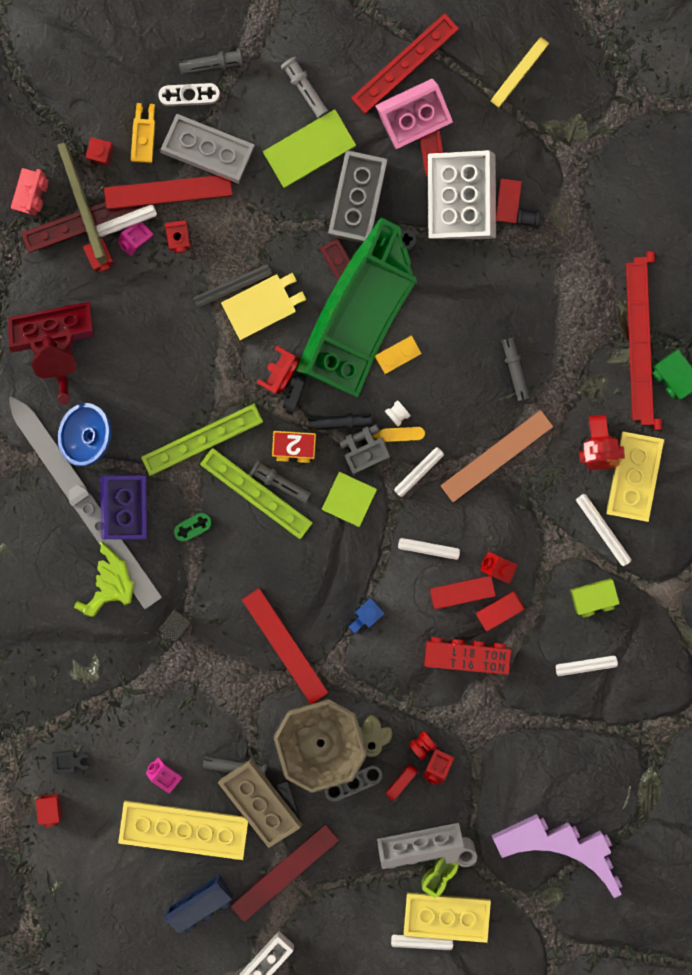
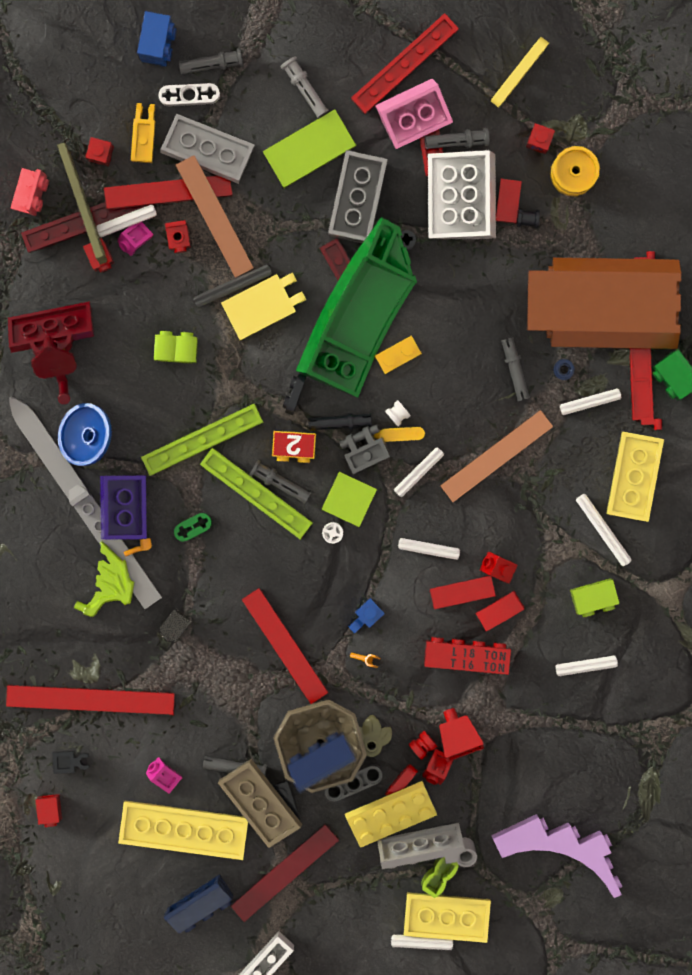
red window [256,346,300,394] -> none
red piece [579,414,625,470] -> none
none -> red tile [6,685,175,715]
none -> light orange hand [124,538,152,557]
none -> blue brick [137,11,177,67]
none -> lime brick [154,331,198,363]
none -> nougat tile [176,155,253,278]
none -> dark blue slope [287,732,356,793]
none -> white wheel [322,522,343,544]
none -> light yellow plate [345,781,437,848]
none -> light orange hand [350,652,381,668]
none -> dark grey pin [424,127,490,149]
none -> red torso [439,708,484,762]
none -> red brick [526,123,555,154]
none -> dark orange panel [527,258,681,349]
none -> yellow wheel [550,146,600,197]
none -> dark blue plate [553,359,575,380]
none -> white axle [560,389,621,415]

